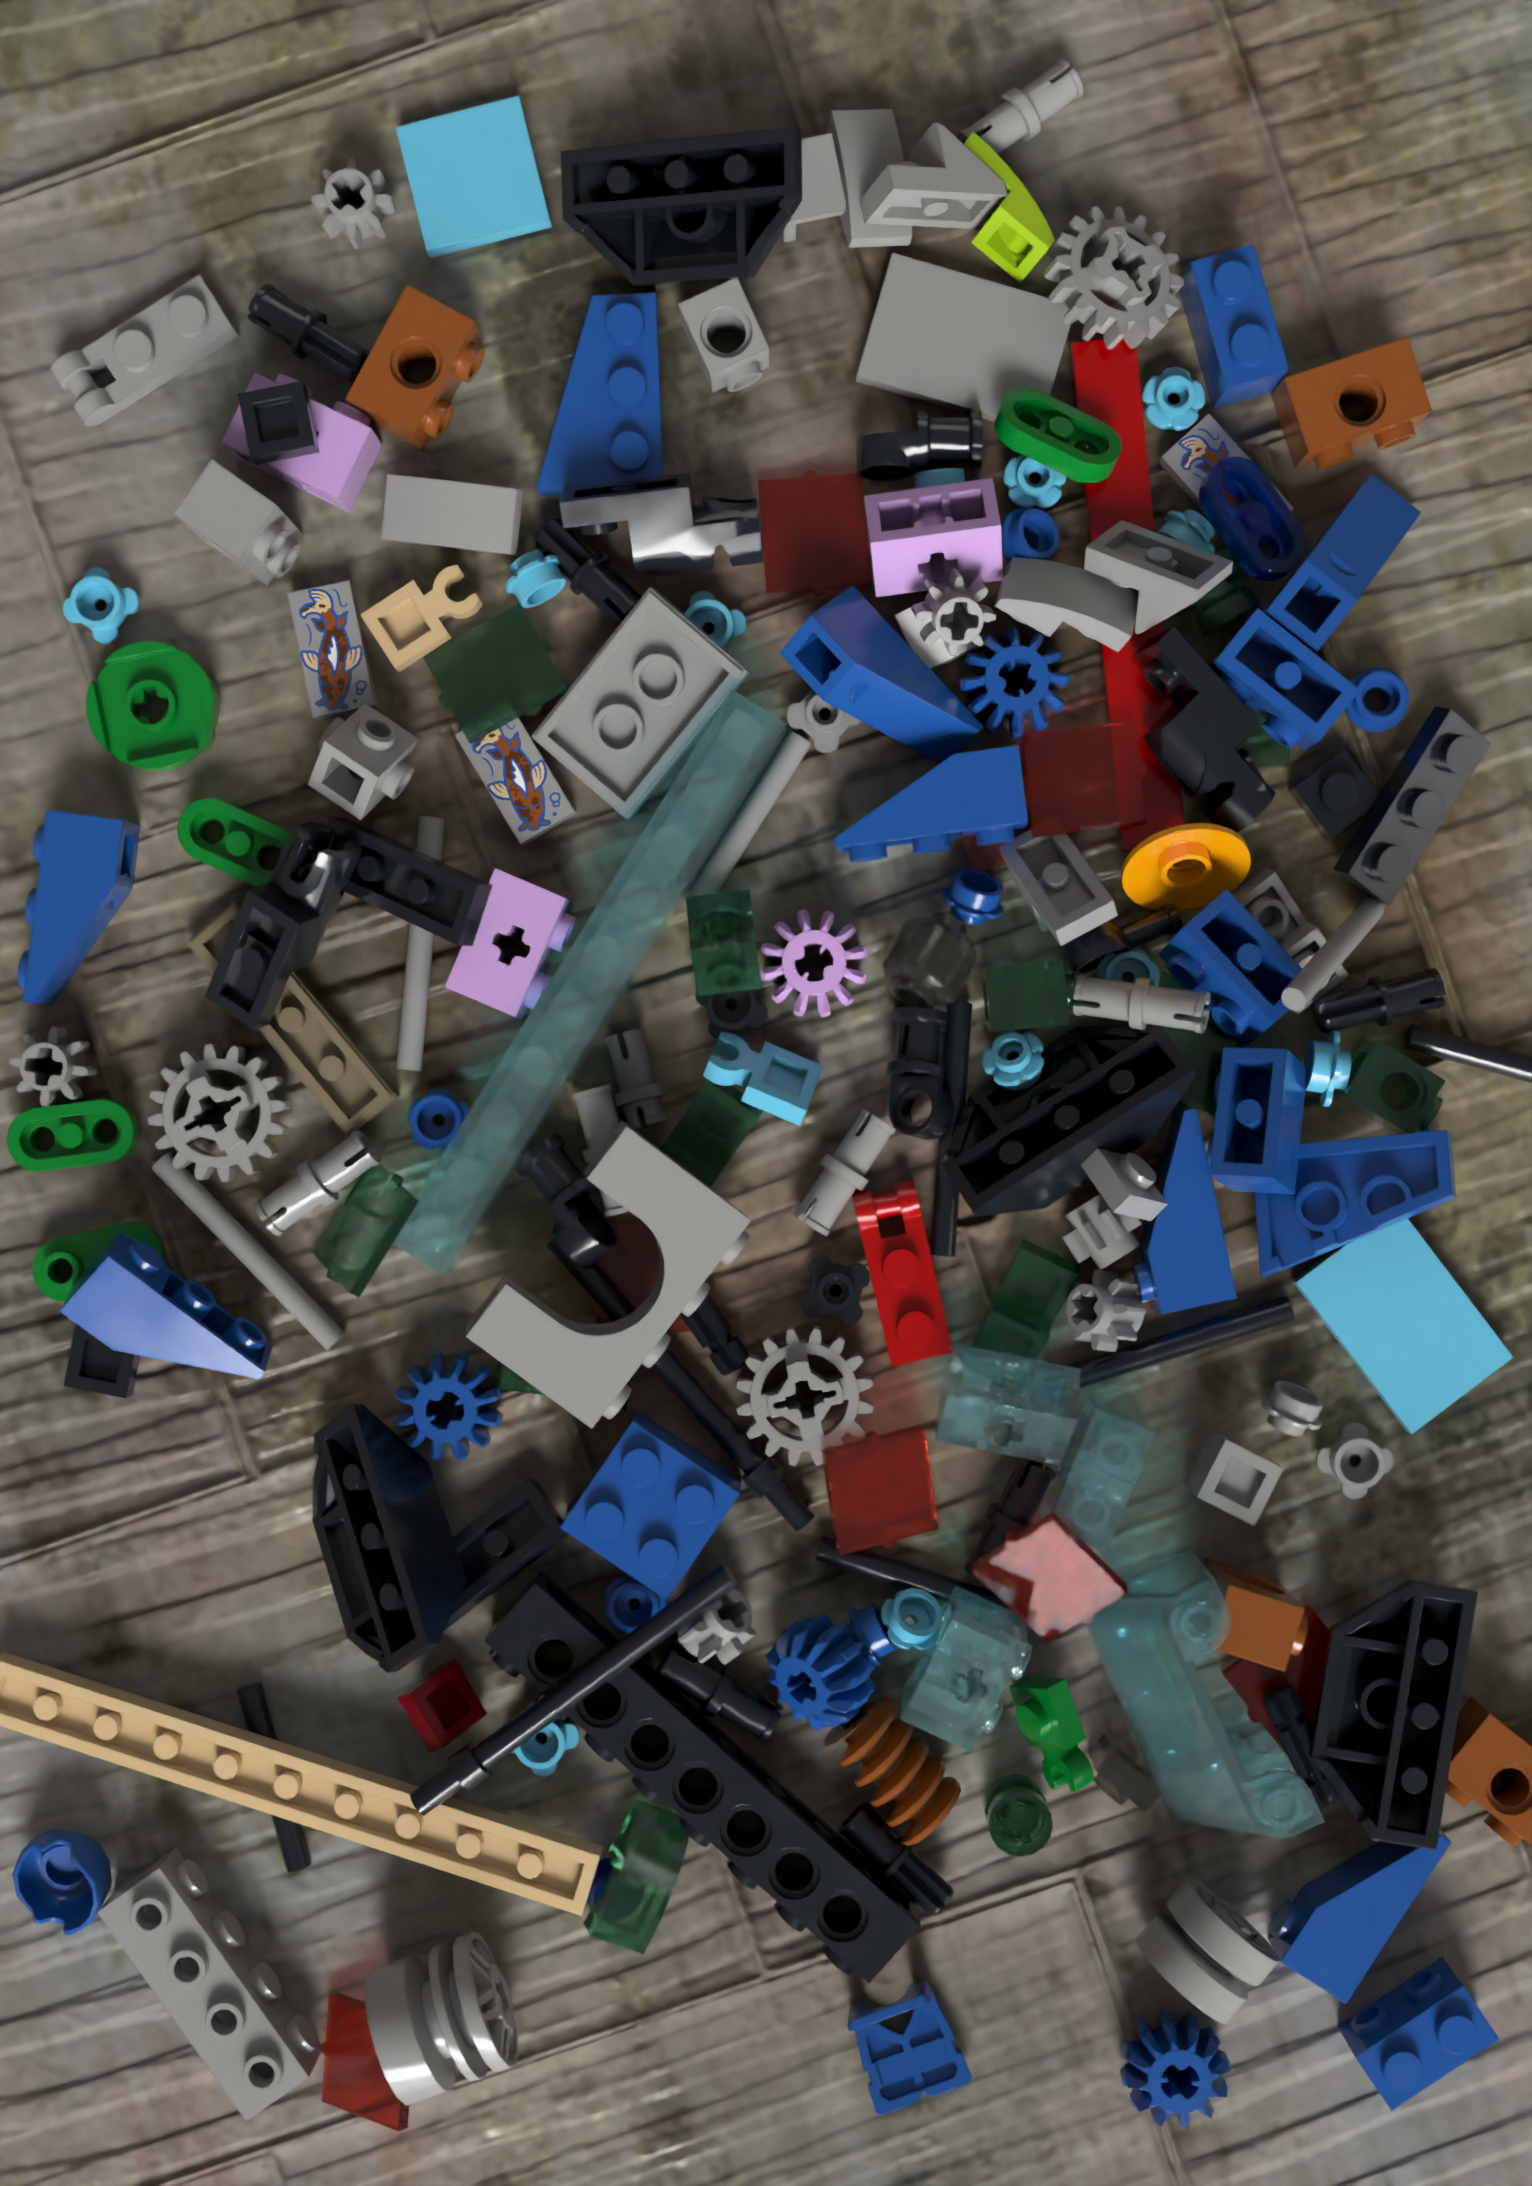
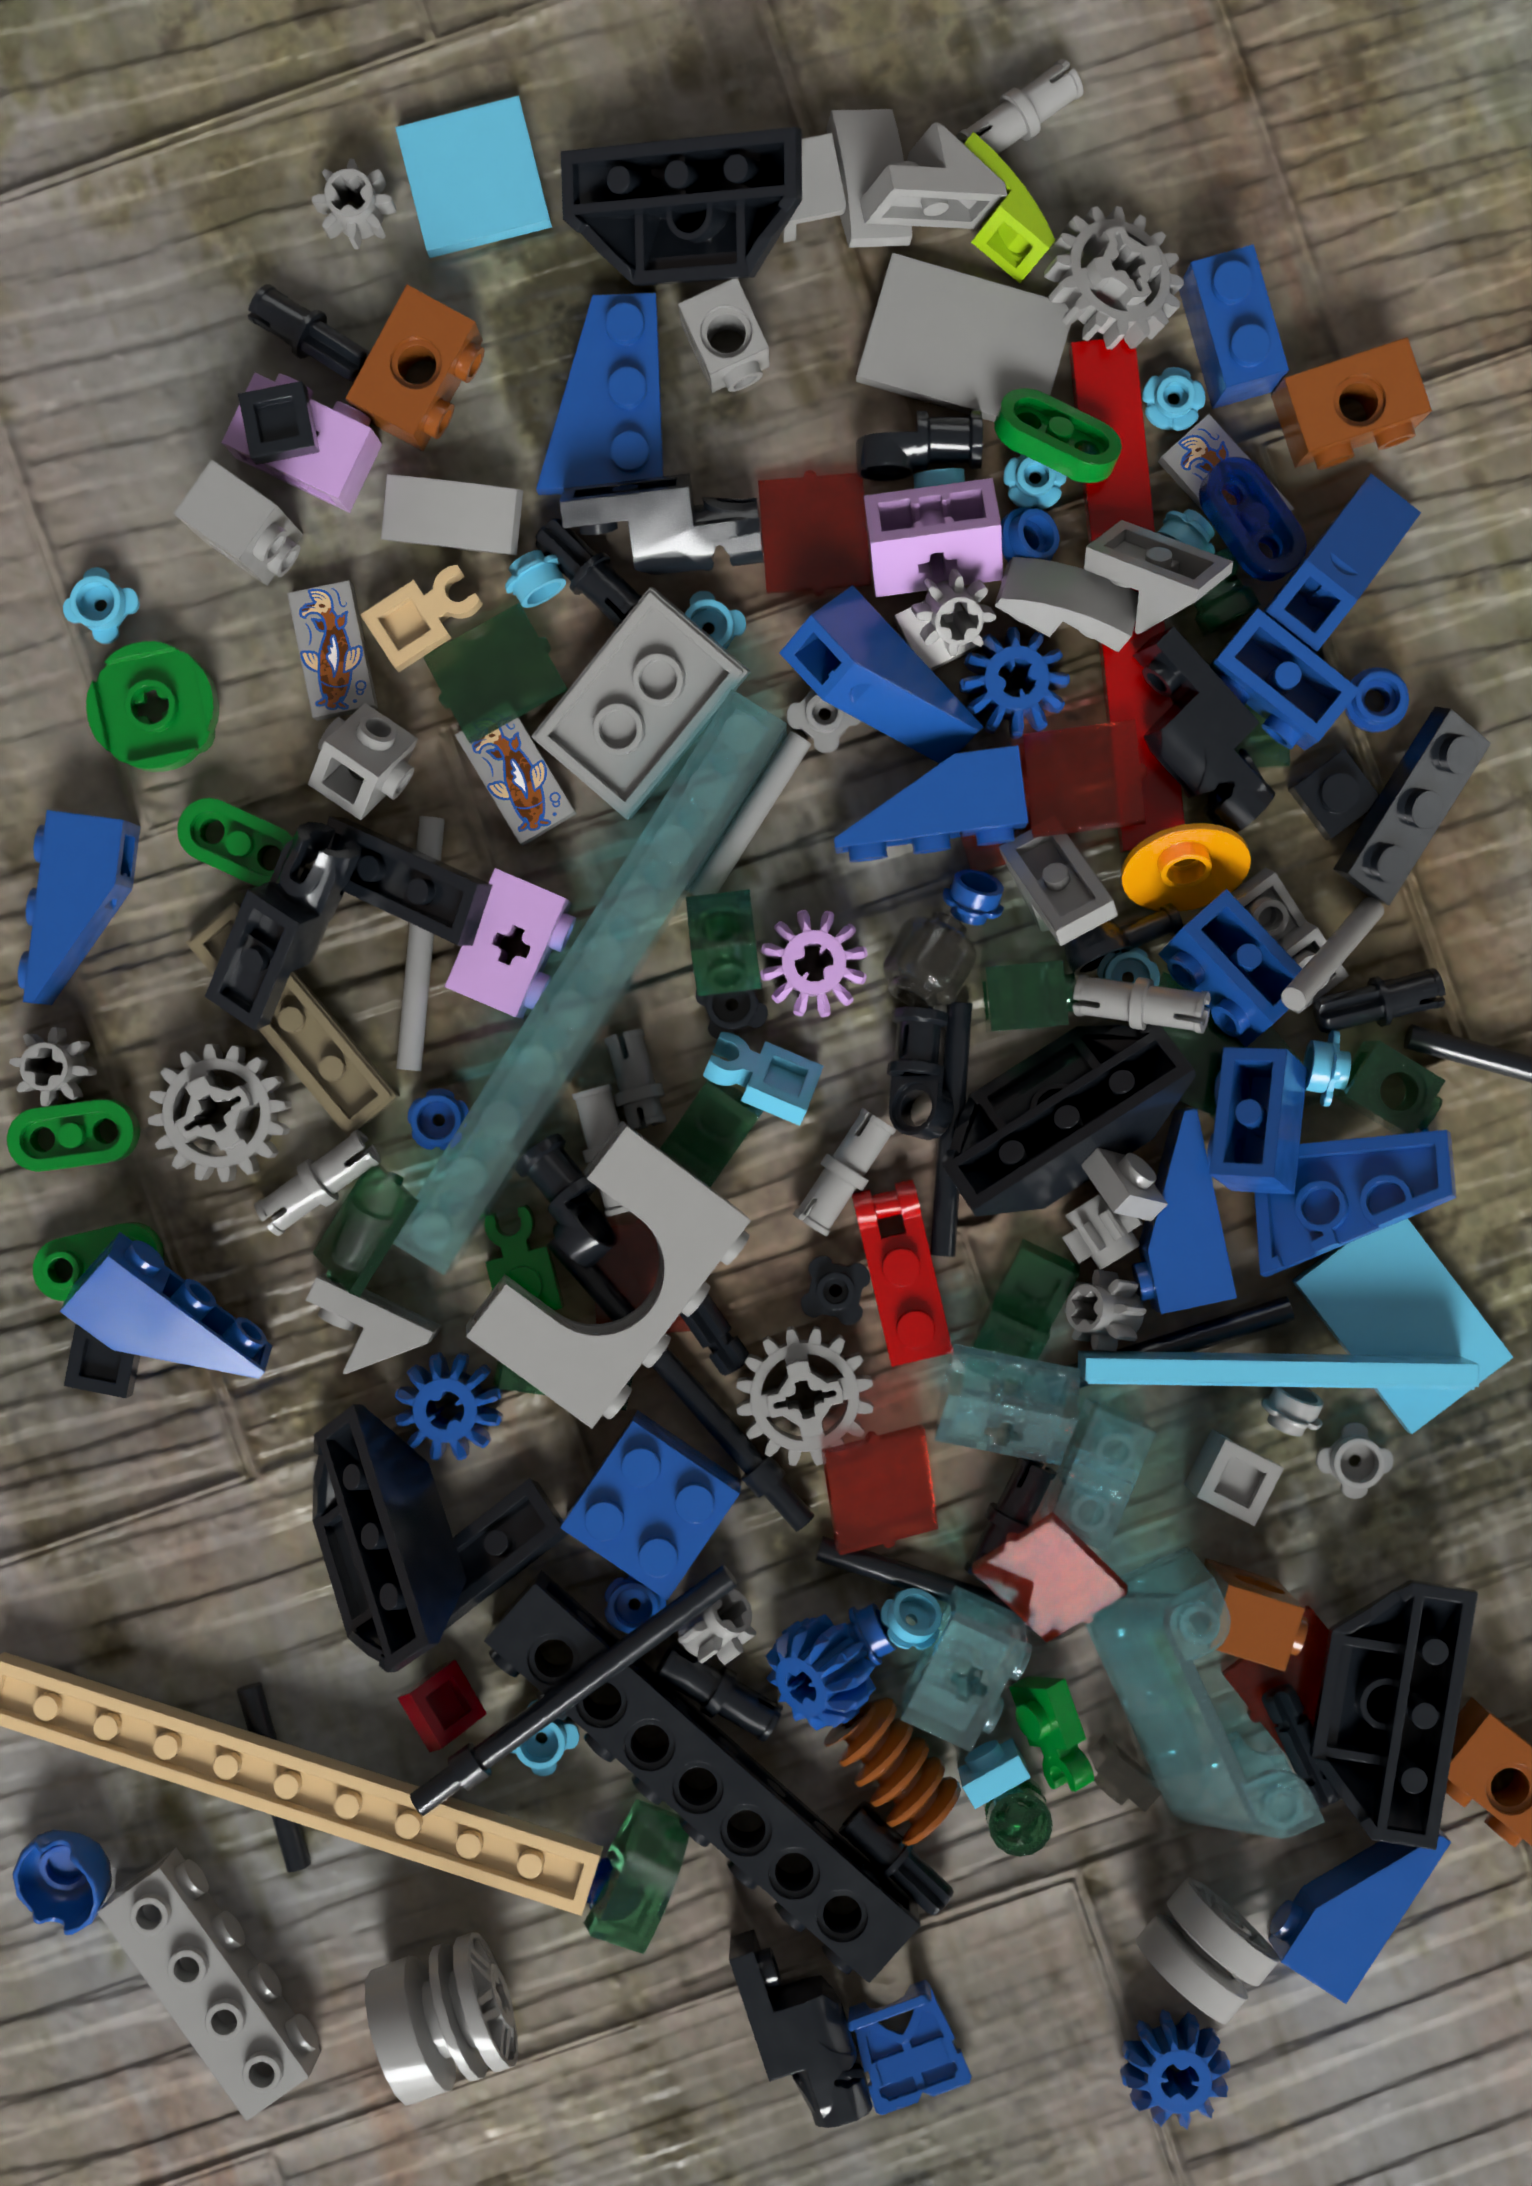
light grey plate [50,274,239,427] -> none
light grey bar [151,1152,345,1351] -> none
clear red piece [321,1993,409,2131] -> none
medium azure plate [982,1030,1044,1090] -> none
blue brick [1337,1957,1499,2111] -> none
none -> light grey slope [306,1272,442,1374]
none -> green plate [484,1205,564,1310]
none -> black plate [729,1929,873,2128]
none -> medium azure plate [958,1738,1031,1809]
none -> medium azure tile [1078,1351,1479,1390]

